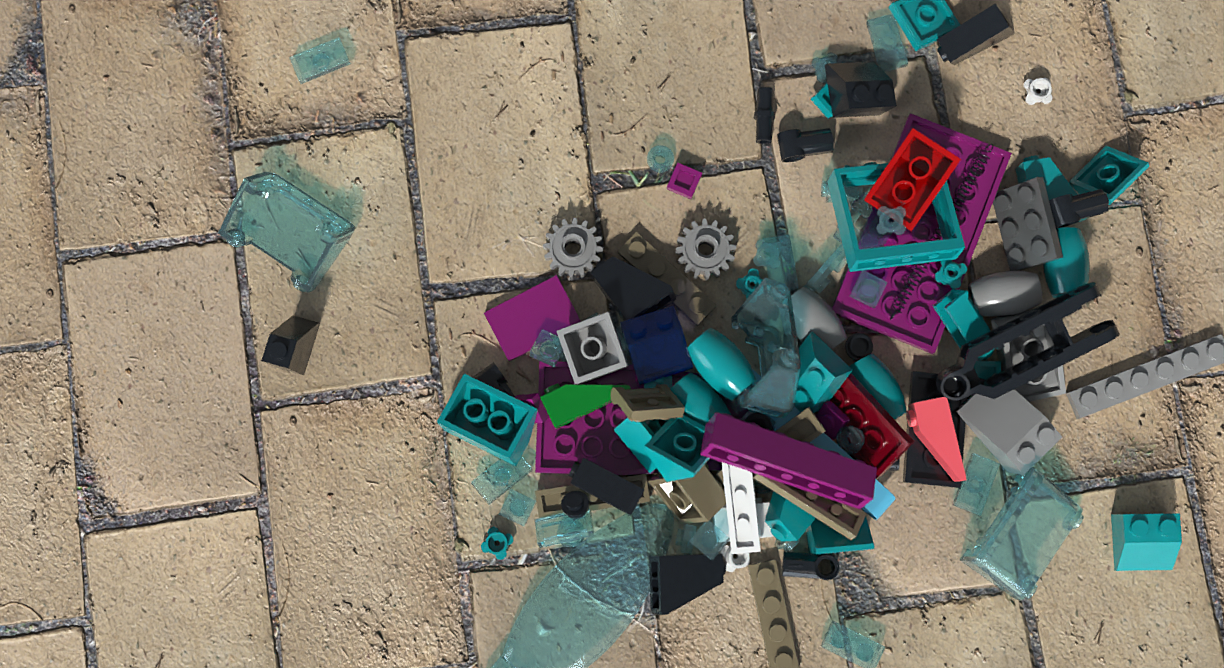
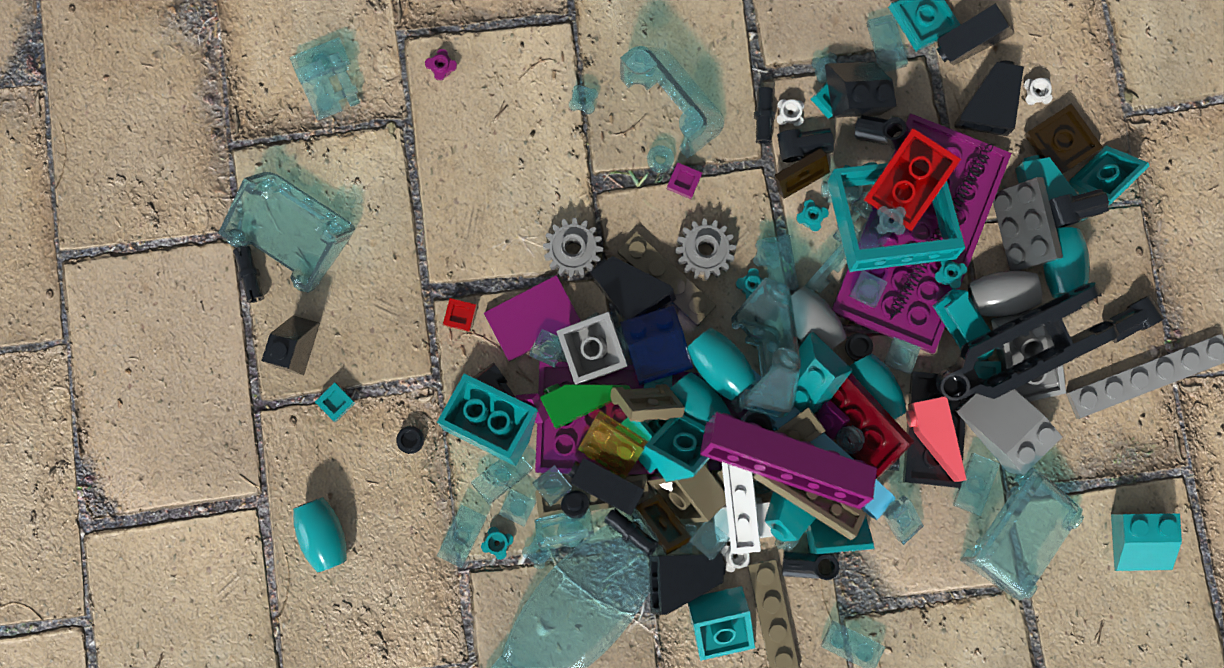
none -> black pin [233,246,265,303]
none -> teal piece [293,497,347,572]
none -> clear light blue plate [295,52,360,121]
none -> teal plate [315,383,356,422]
none -> black plate [396,426,425,454]
none -> magenta plate [425,49,457,81]
none -> clear light blue plate [437,505,487,568]
none -> red plate [443,298,477,332]
none -> clear light blue plate [522,535,556,569]
none -> clear light blue plate [532,465,573,507]
none -> clear light blue plate [569,85,598,114]
none -> clear yellow plate [577,411,648,479]
none -> black pin [604,508,659,557]
none -> clear light blue windscreen [620,46,724,159]
none -> dark brown plate [635,494,691,555]
none -> teal slope [688,586,755,661]
none -> dark brown plate [774,149,830,199]
none -> white plate [776,99,804,127]
none -> teal plate [796,200,829,232]
none -> black piece [855,115,910,151]
none -> clear light blue plate [883,495,924,545]
none -> clear light blue plate [884,338,921,374]
none -> black slope [954,60,1024,136]
none -> dark brown plate [1025,103,1103,174]
none -> black piece [1108,295,1165,343]

